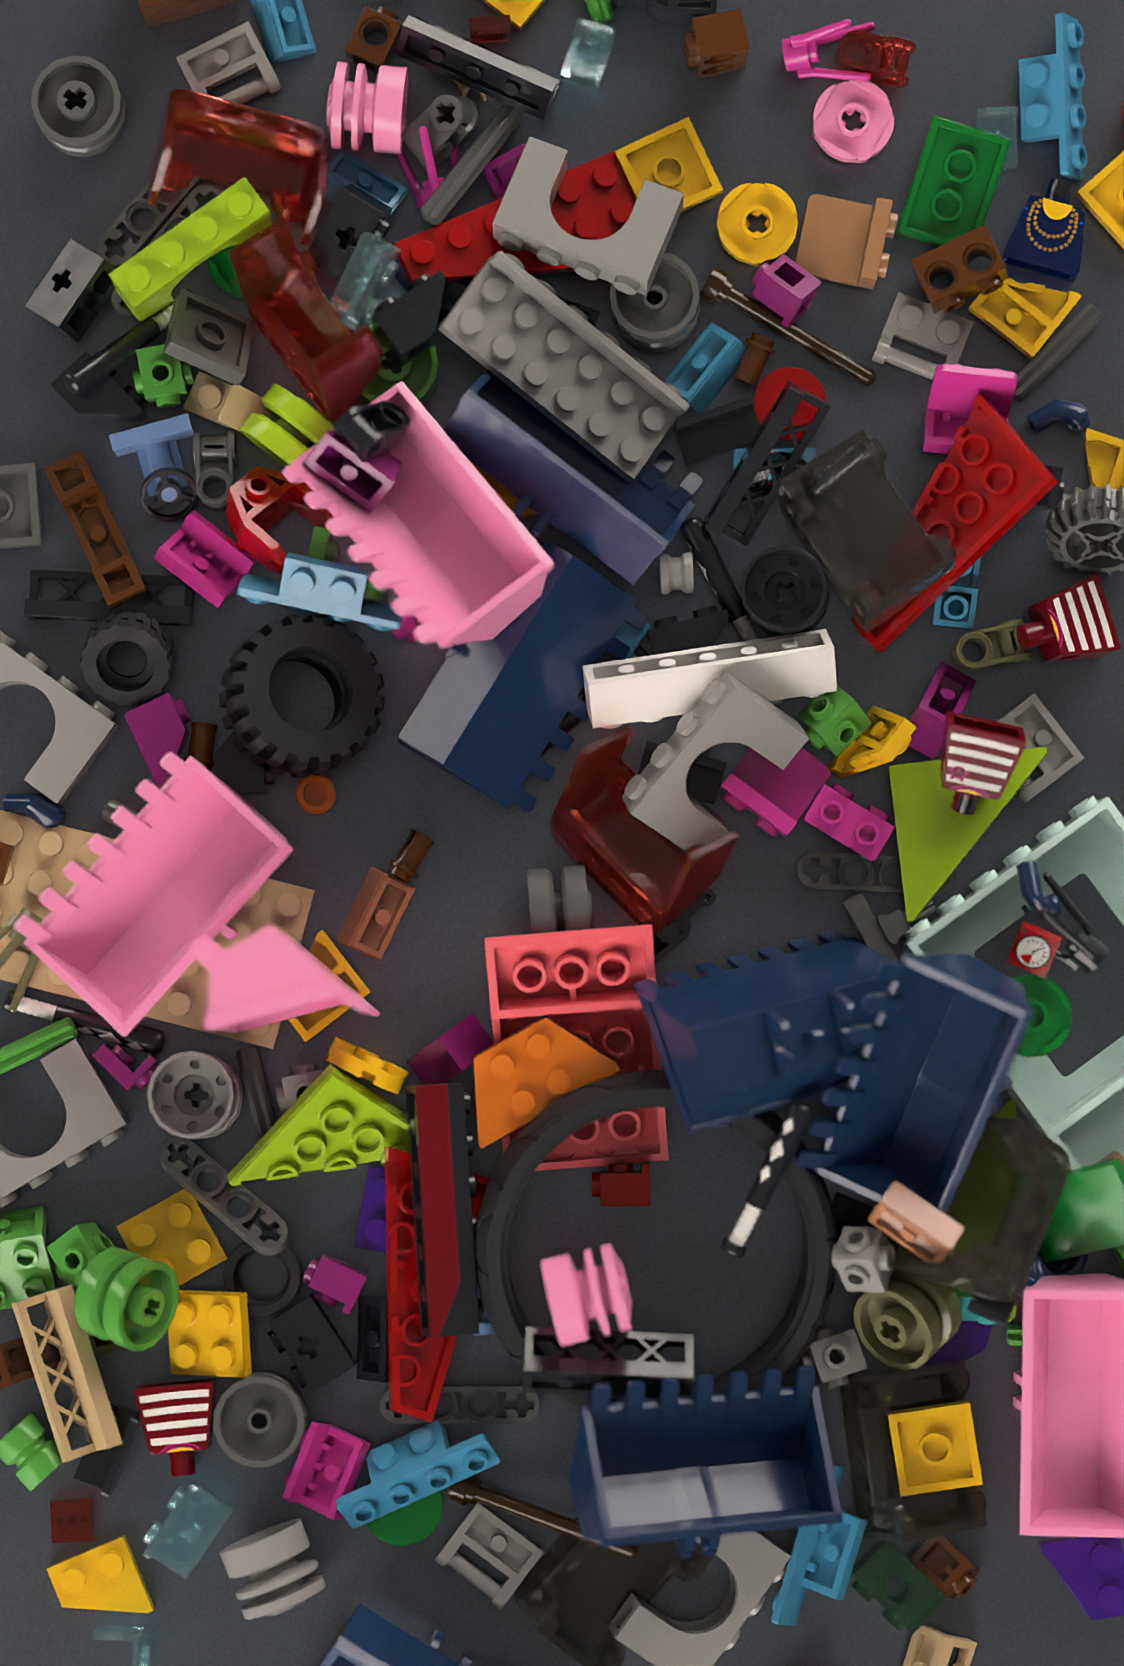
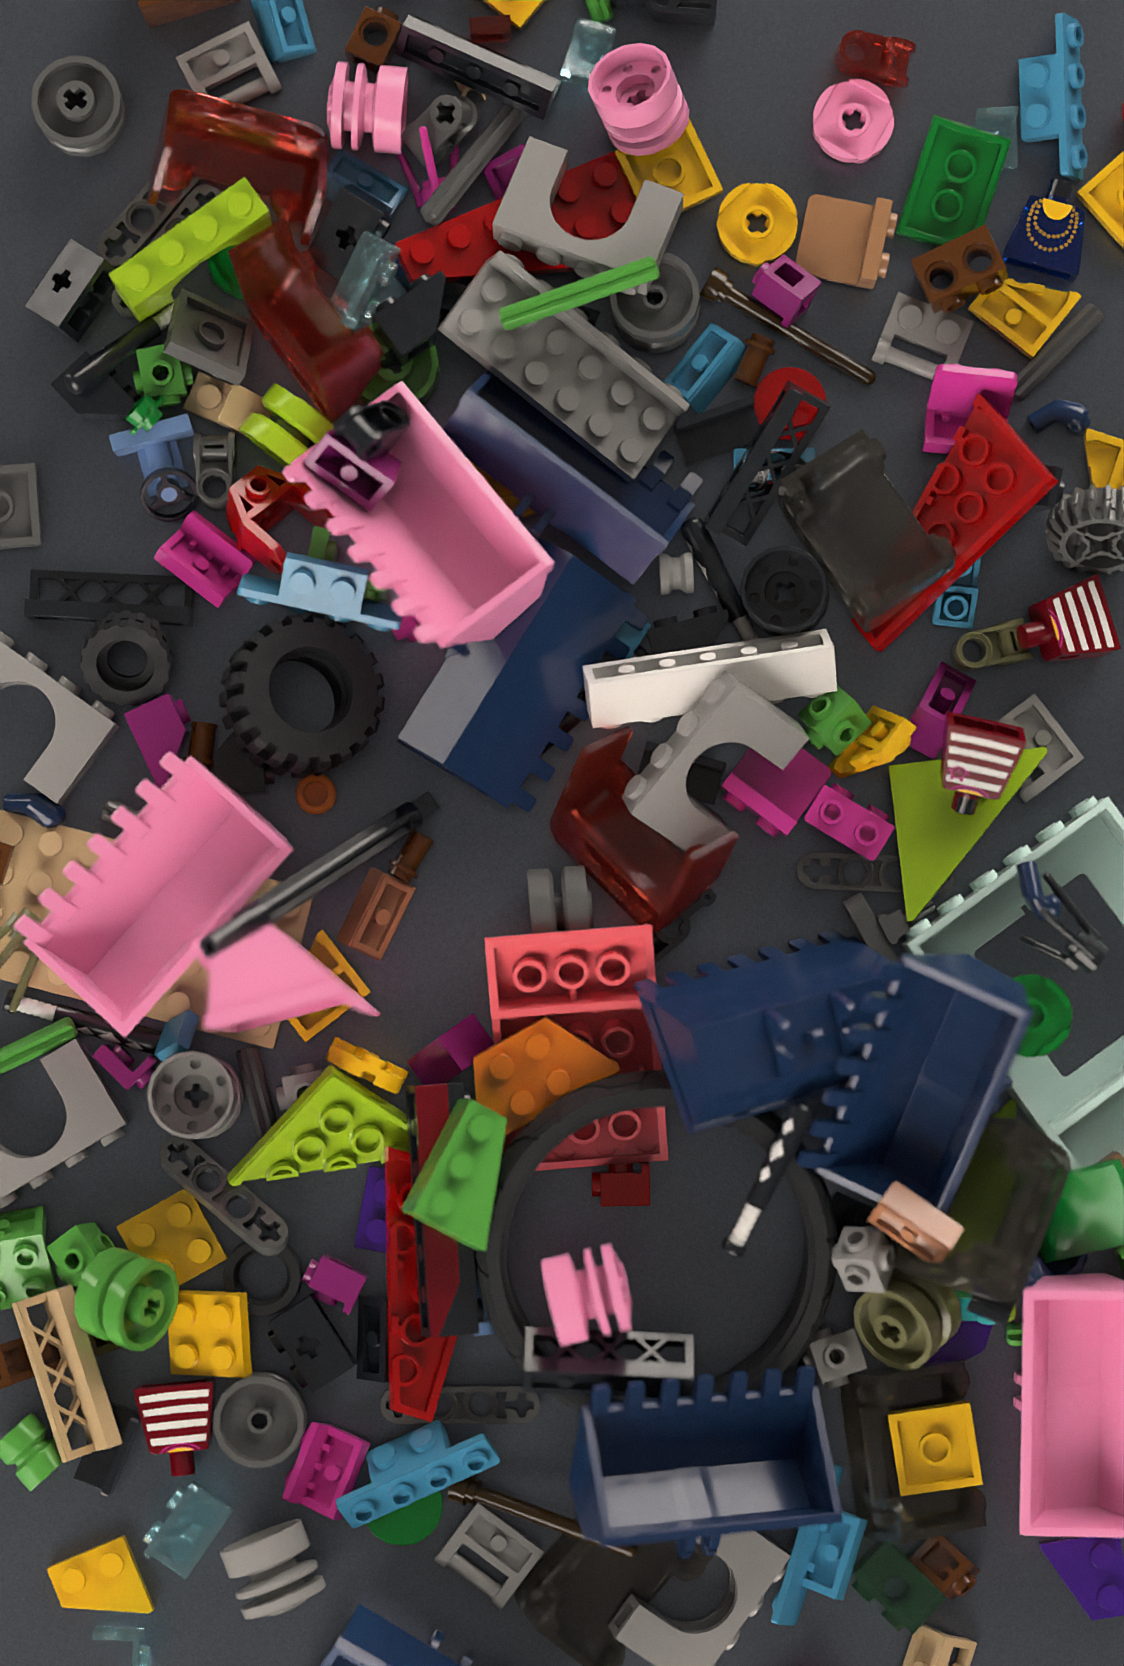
reddish brown slope [44,450,147,608] -> none
clear red tile [50,1498,95,1543] -> none
reddish brown brick [684,8,749,78] -> none
dark pink plant [782,19,875,81] -> none
tile [1006,921,1062,978] -> none
none -> green plate [125,394,165,436]
none -> dark azure tile [154,1009,199,1061]
none -> black piece [199,792,440,960]
none -> bright green wedge [401,1099,507,1251]
none -> bright green axle [499,256,659,330]
none -> bright pink wheel [588,43,689,156]

